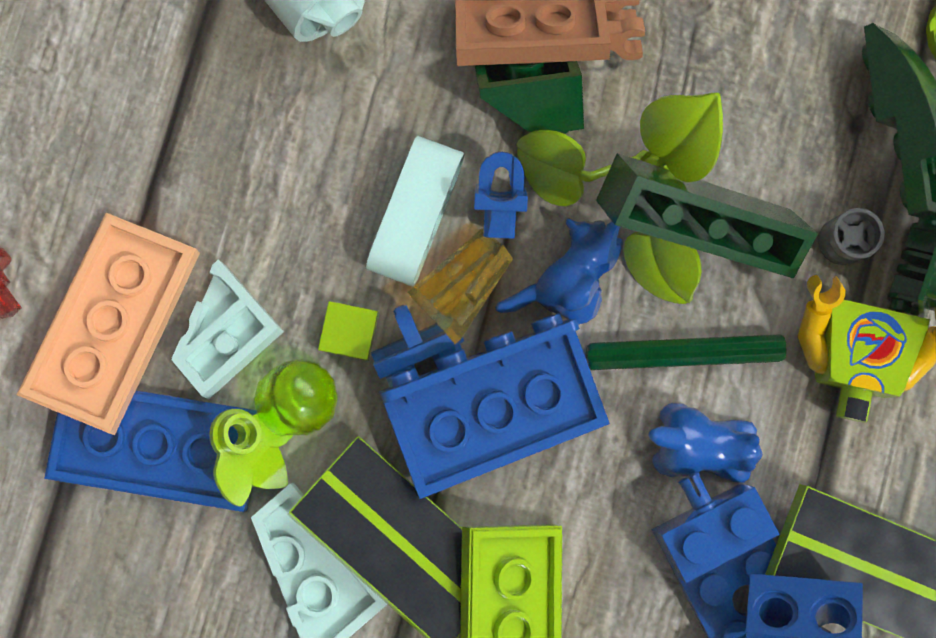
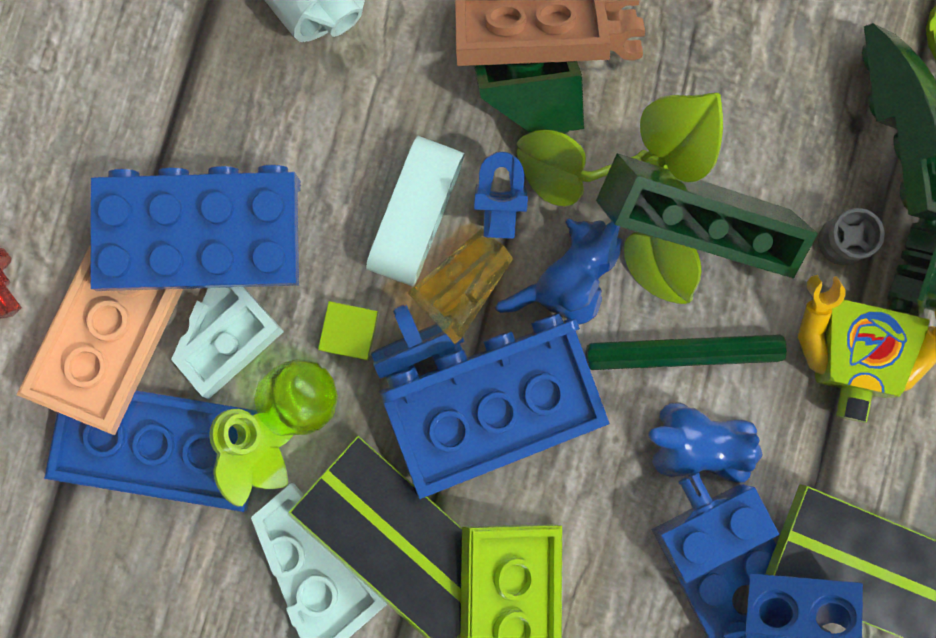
none -> blue bracket [91,165,301,291]

